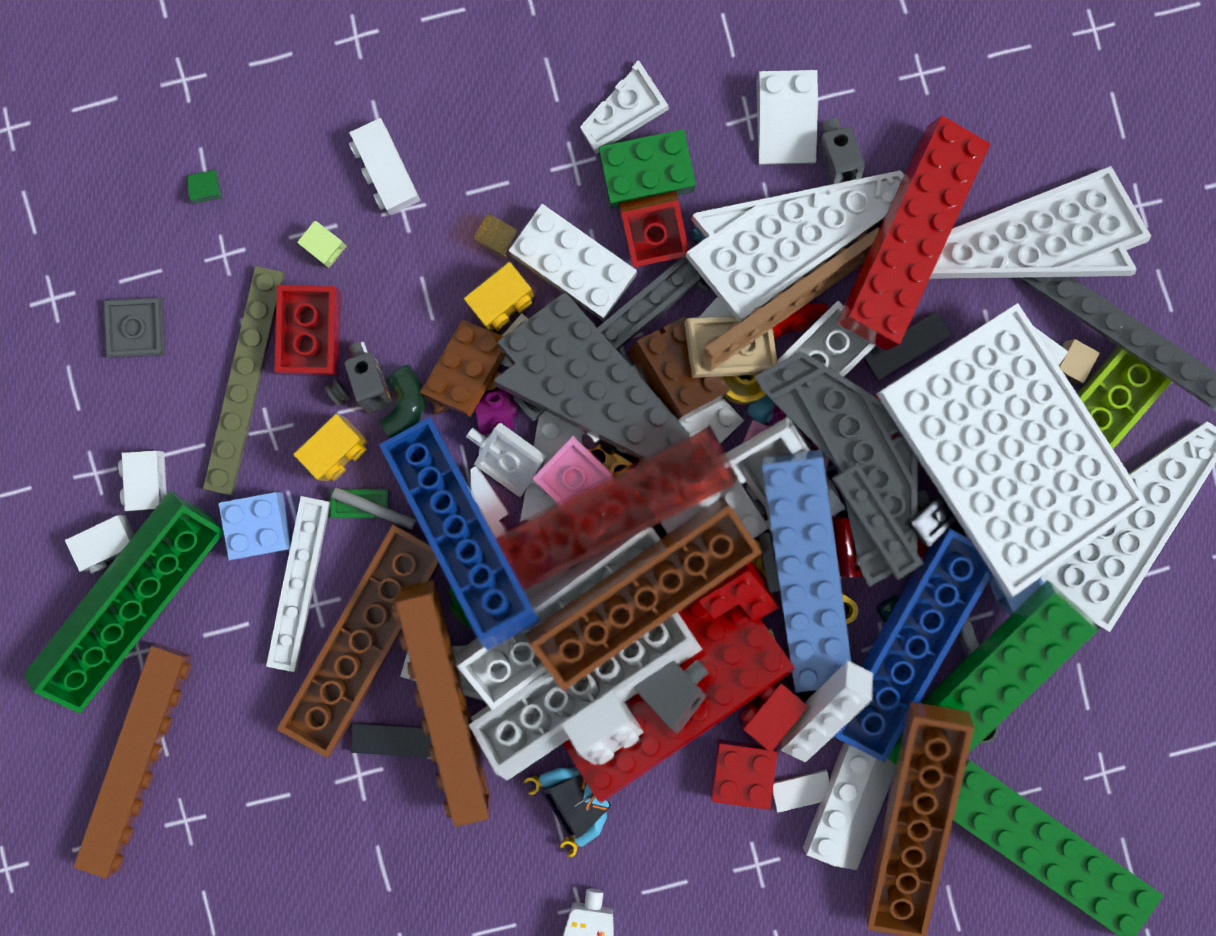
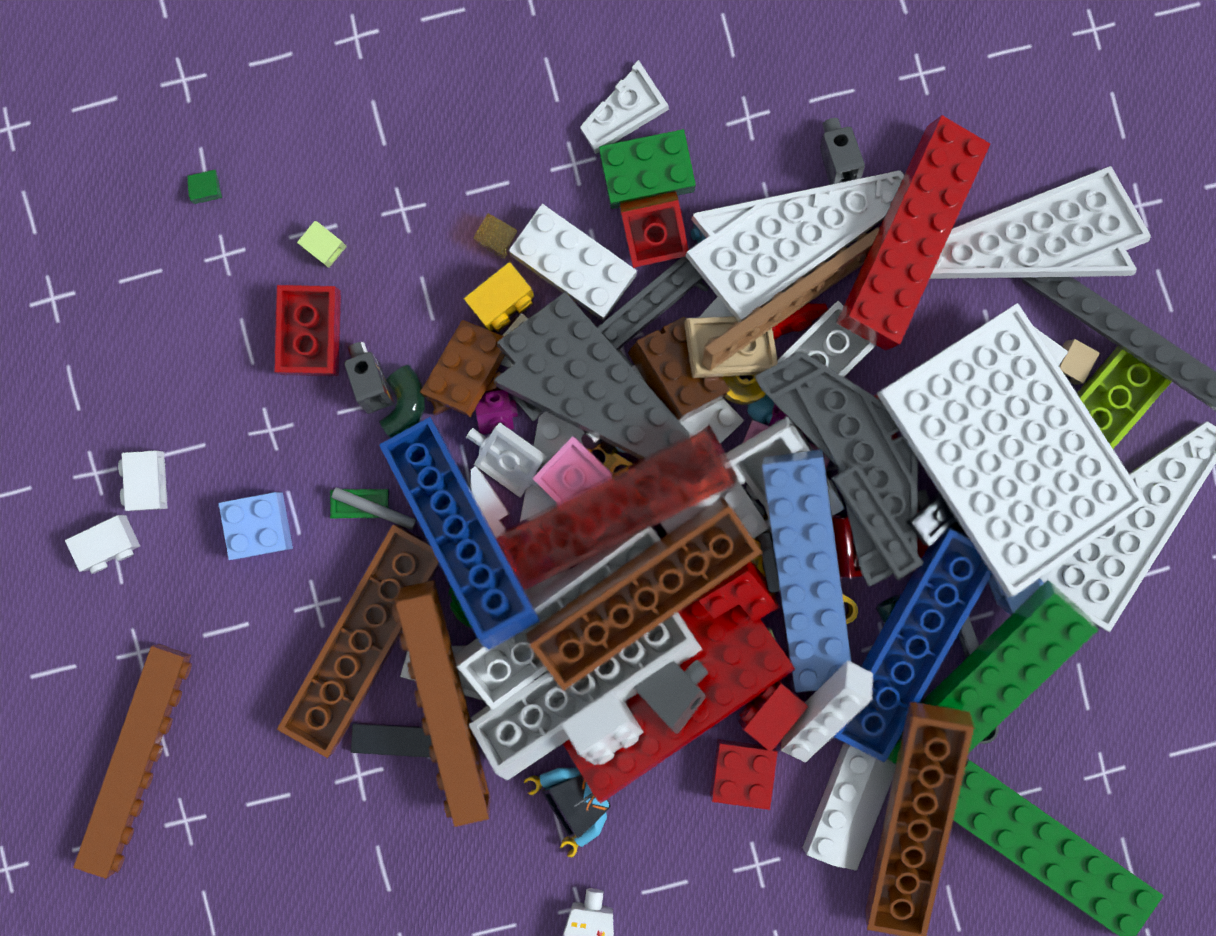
green brick [23,490,224,714] -> none
dark grey tile [103,297,166,358] -> none
olive plate [203,266,285,496] -> none
white plate [266,496,330,672] -> none
yellow brick [293,414,369,481] -> none
dark grey bush [323,378,351,407] -> none
white brick [349,118,421,215] -> none
white slope [756,70,818,165] -> none
white tile [772,769,830,812] -> none
black tile [863,311,952,381] -> none

